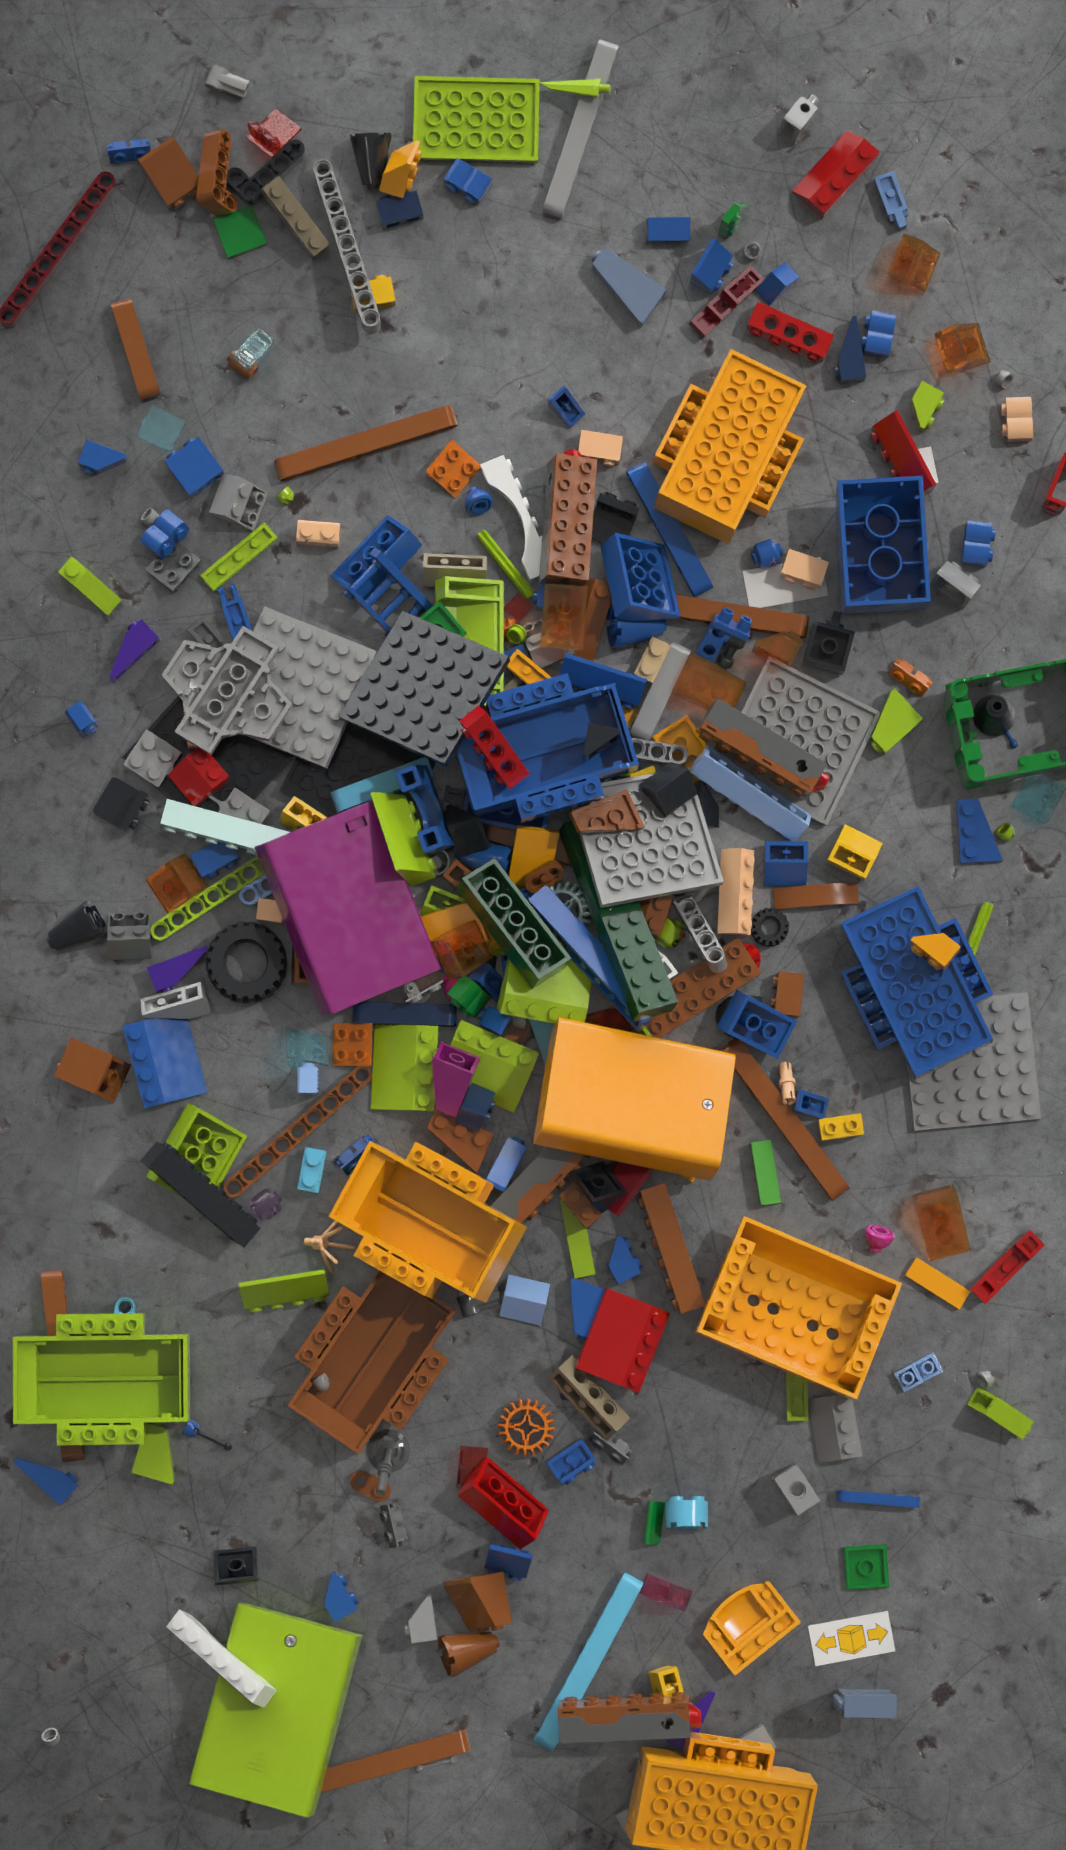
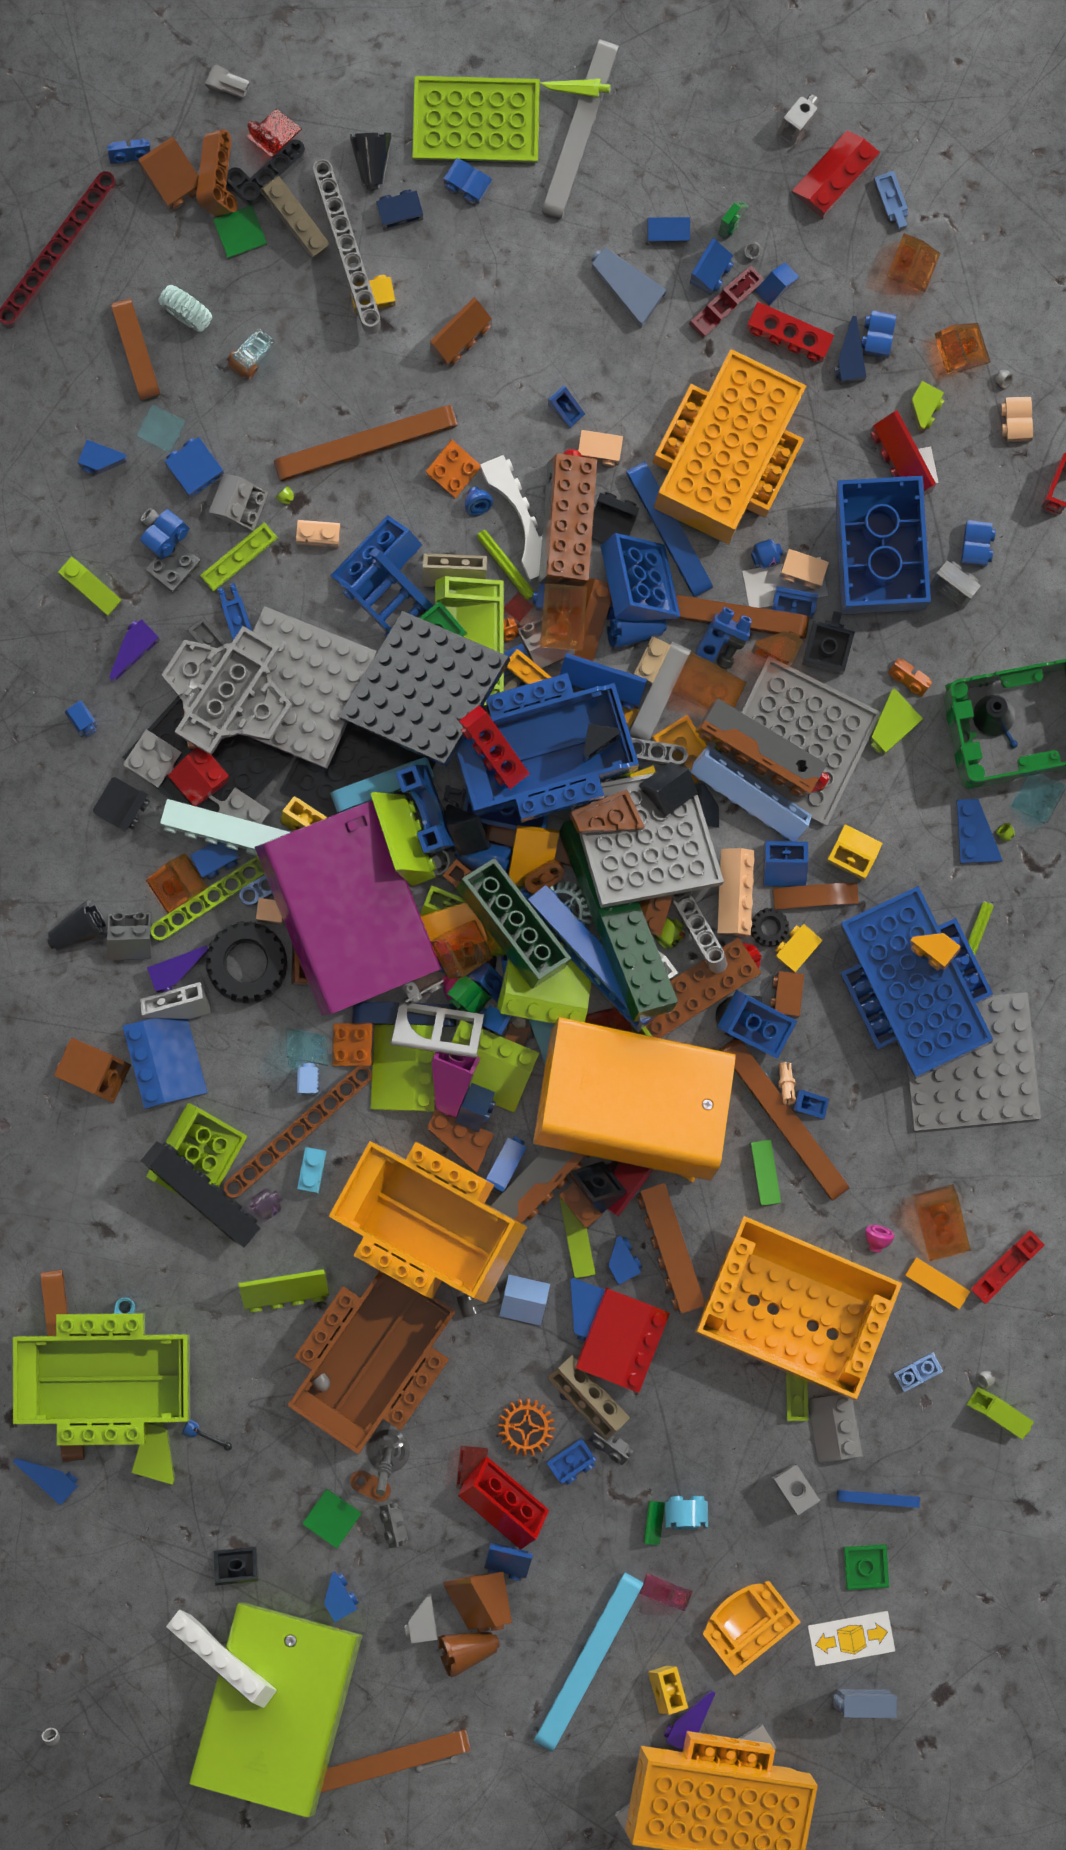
light nougat plant [304,1220,355,1274] -> none
blue hinge [336,1135,375,1176] -> none
light orange slope [379,141,422,198] -> none
lime plate [507,624,527,644] -> none
piece [558,1692,702,1743] -> none
yellow brick [817,1113,864,1141] -> none
none -> light aqua gear [158,285,212,332]
none -> green tile [302,1489,362,1548]
none -> light grey window [391,1001,484,1058]
none -> dark orange slope [430,297,492,367]
none -> blue hinge [771,586,818,619]
none -> yellow brick [775,924,823,973]

